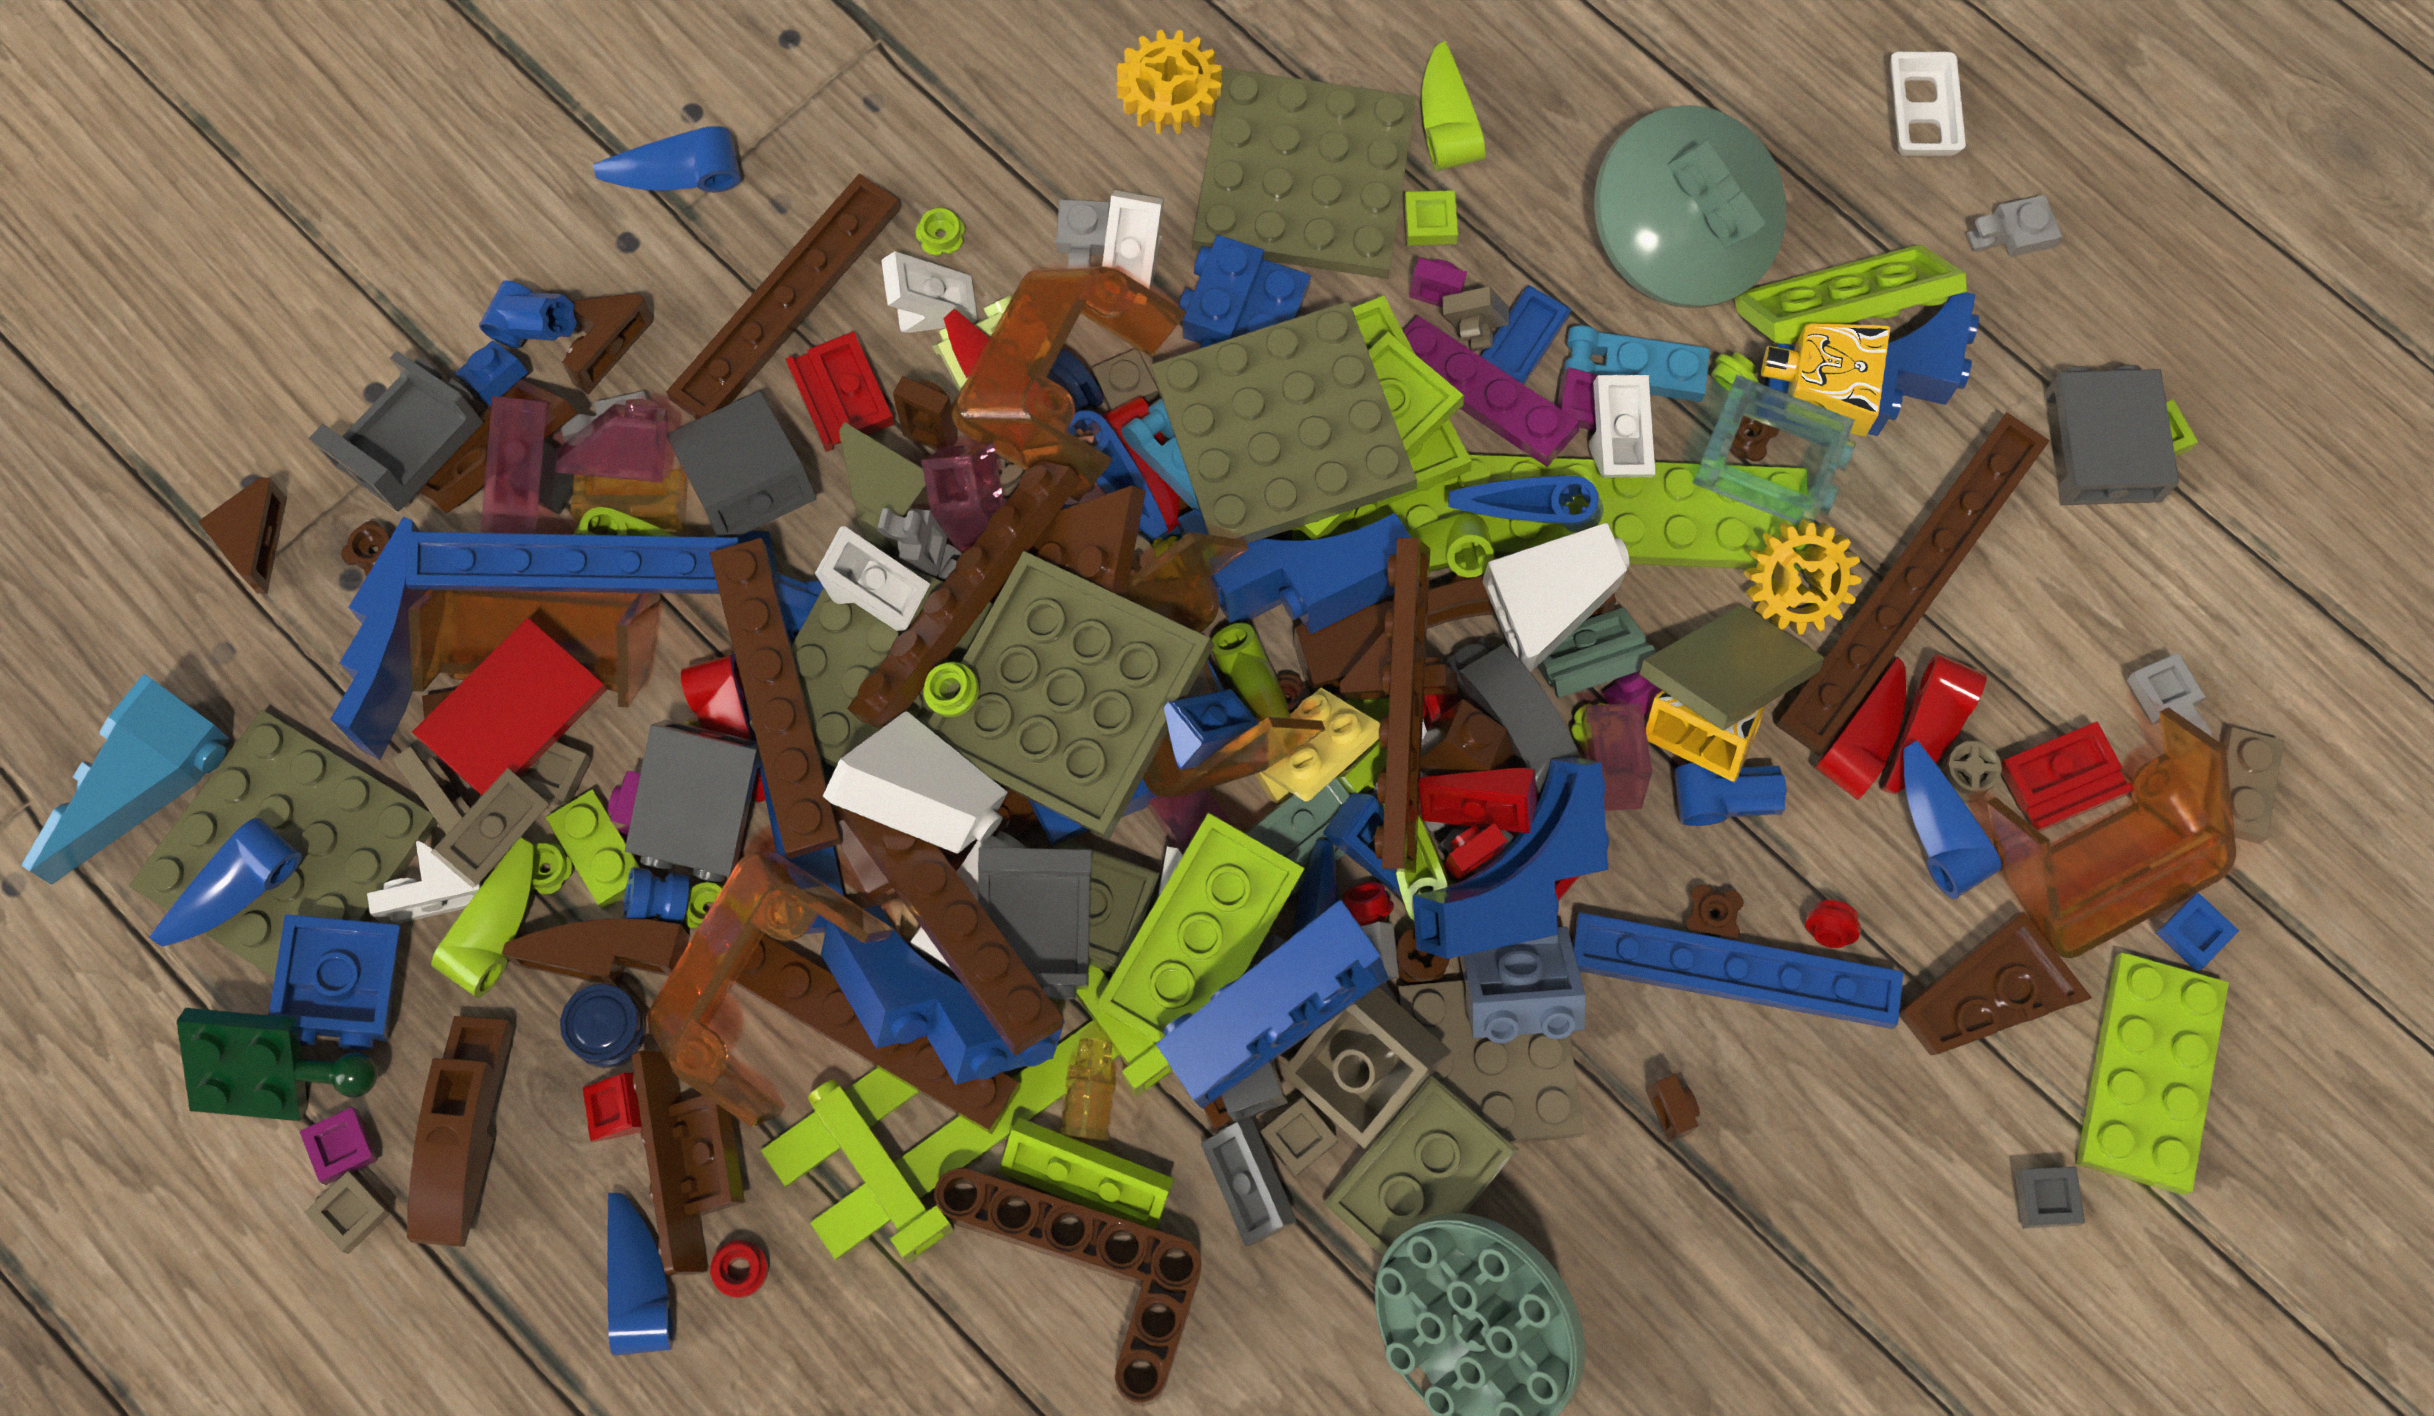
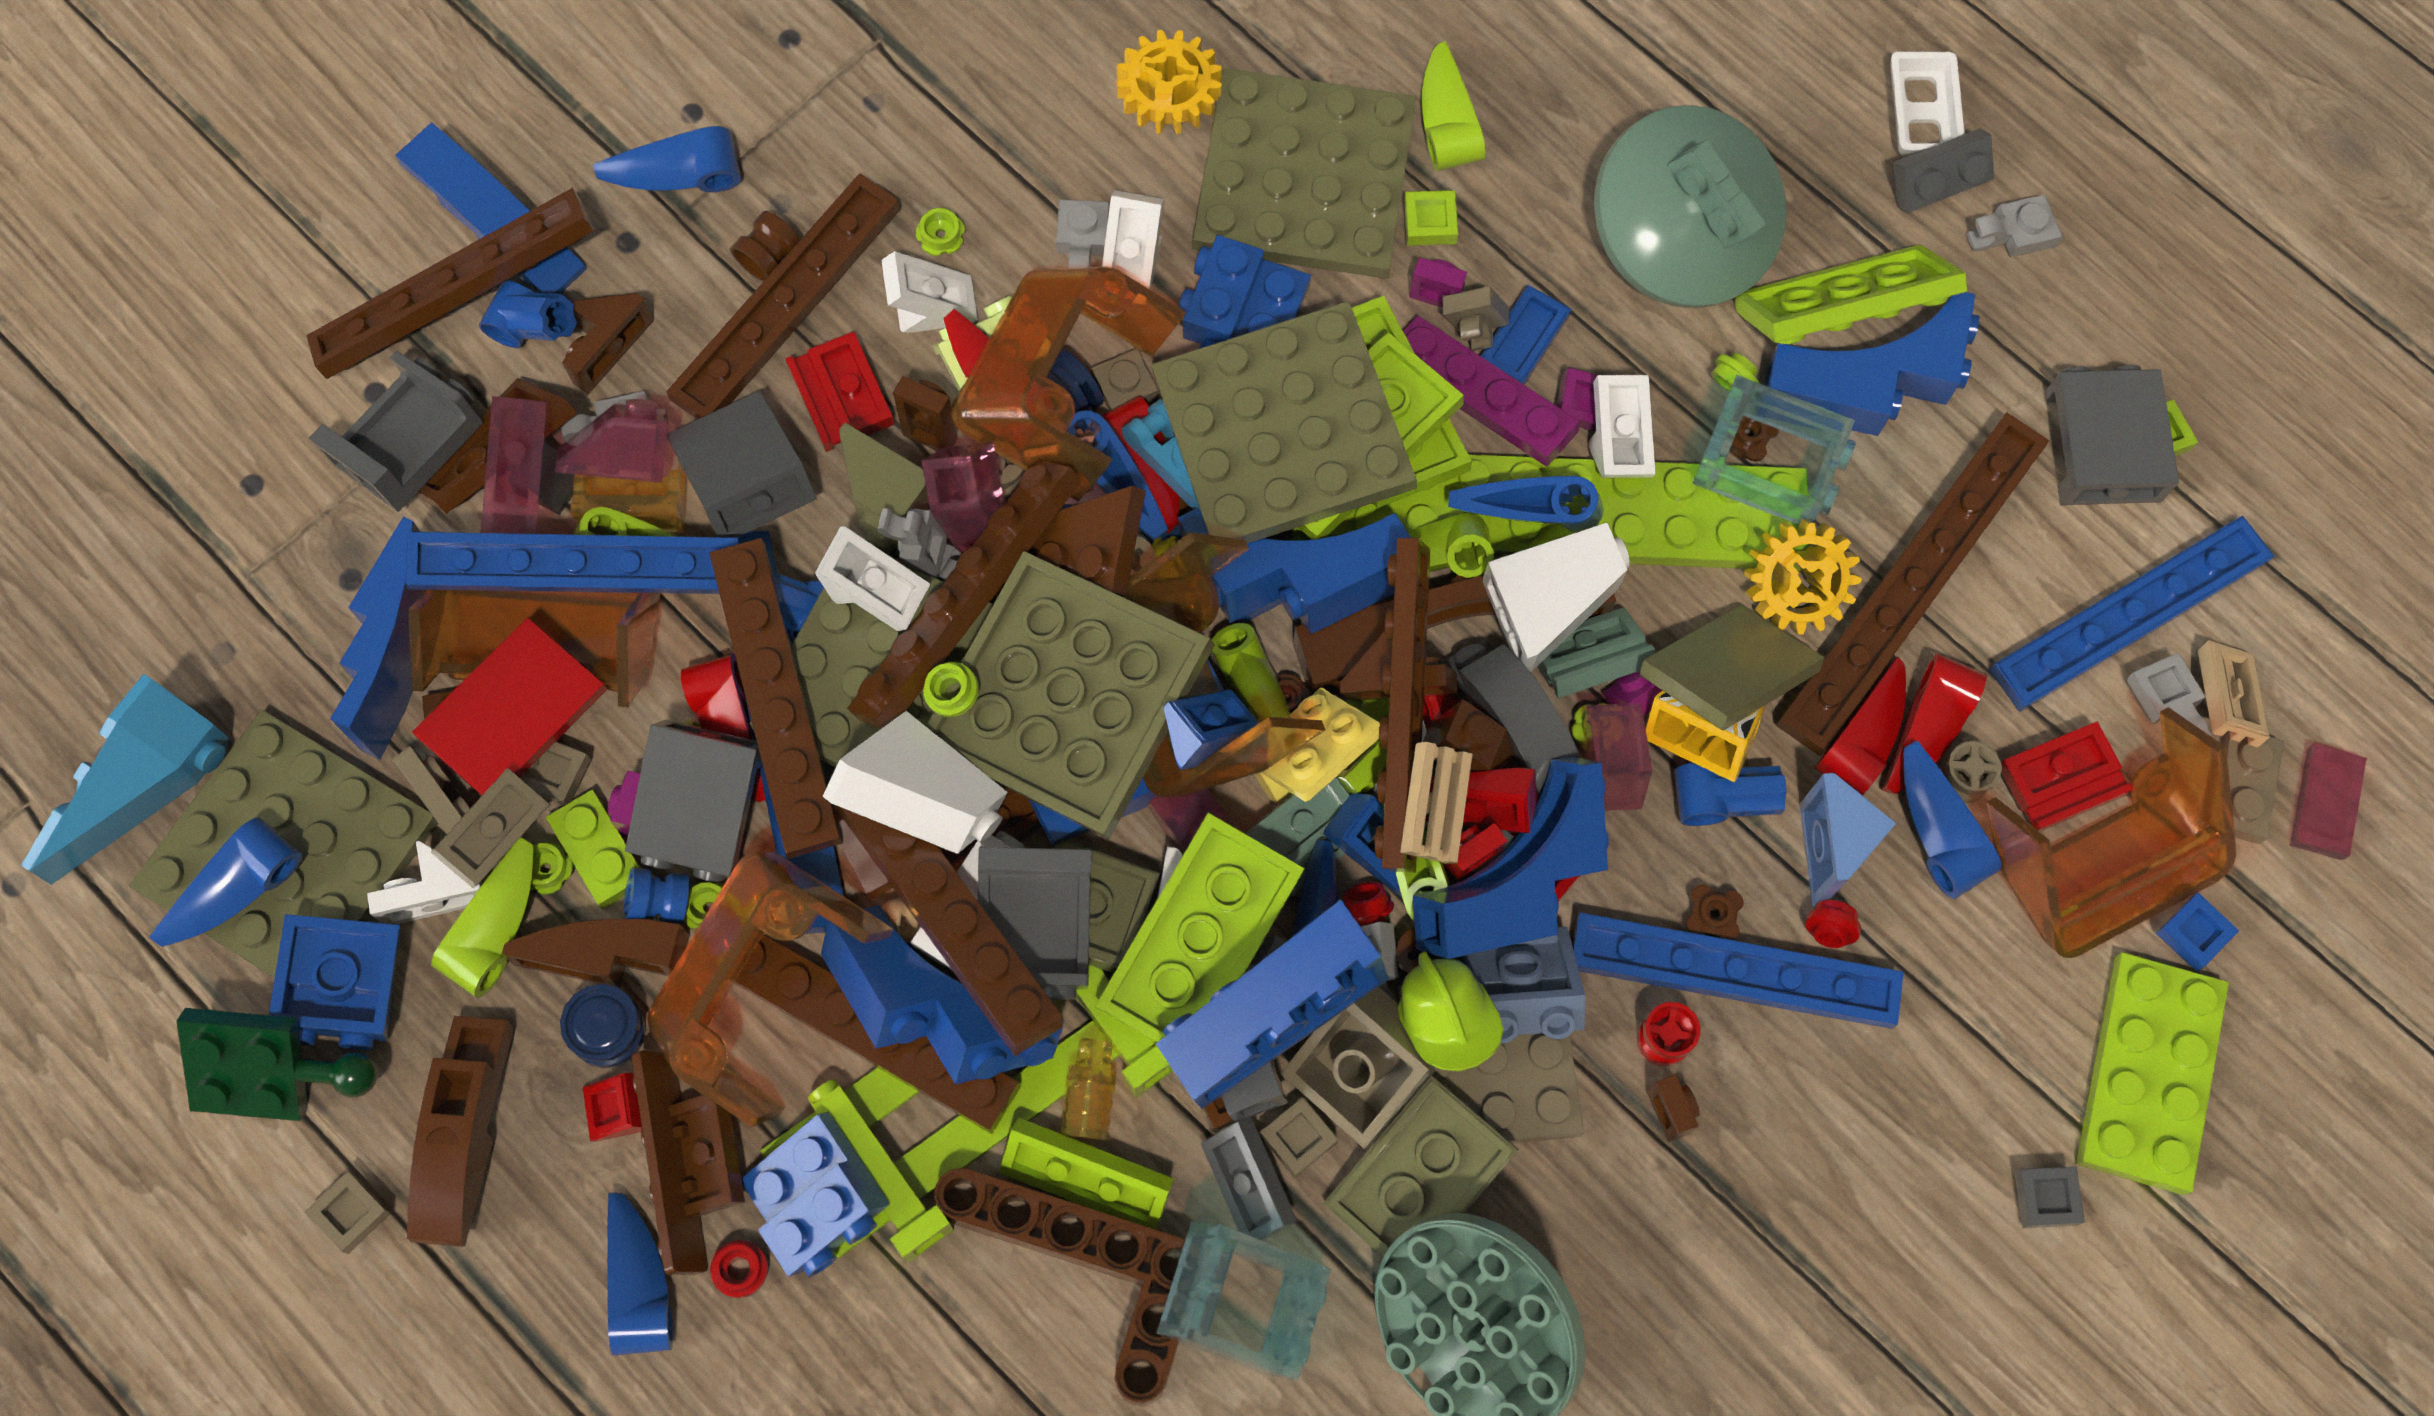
reddish brown slope [198,477,287,594] -> none
magenta plate [299,1107,378,1185] -> none
reddish brown plate [341,521,391,576] -> none
blue plate [454,340,528,406] -> none
dark azure plate [1564,325,1710,402] -> none
yellow torso [1761,323,1890,437] -> none
reddish brown wing [1899,911,2092,1055] -> none
none -> reddish brown plate [306,188,594,379]
none -> blue slope [395,122,587,294]
none -> reddish brown wheel [730,211,800,281]
none -> plate [741,1112,890,1277]
none -> clear light blue window [1157,1221,1331,1381]
none -> lime piece [1397,952,1504,1071]
none -> tan tile [1400,742,1472,863]
none -> red wheel [1637,1002,1701,1066]
none -> medium blue slope [1799,773,1896,907]
none -> dark grey plate [1893,128,1994,213]
none -> blue tile [1989,516,2275,712]
none -> tan tile [2197,640,2270,748]
none -> clear pink tile [2290,743,2367,861]

